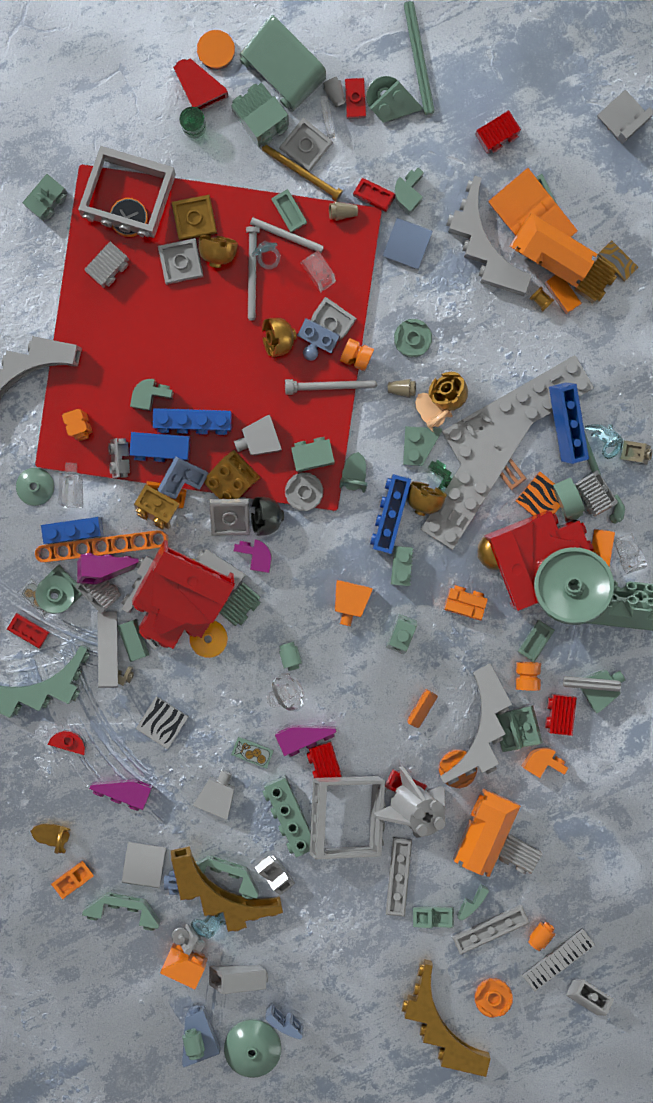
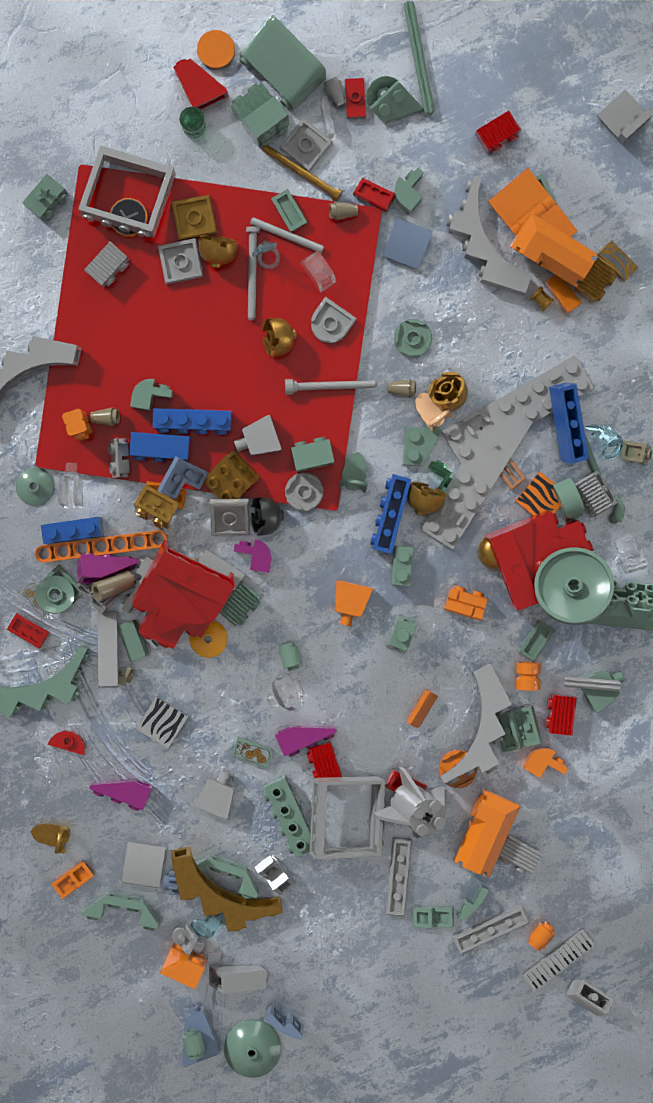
sand blue plate [297,318,341,361] -> none
orange wheel [340,338,374,372] -> none
pearl gold arch [401,959,491,1077] -> none
orange tile [474,978,513,1018] -> none
orange slope [592,529,615,567] -> none
none -> dark tan cone [90,407,120,426]
none -> dark tan brick [91,570,136,601]

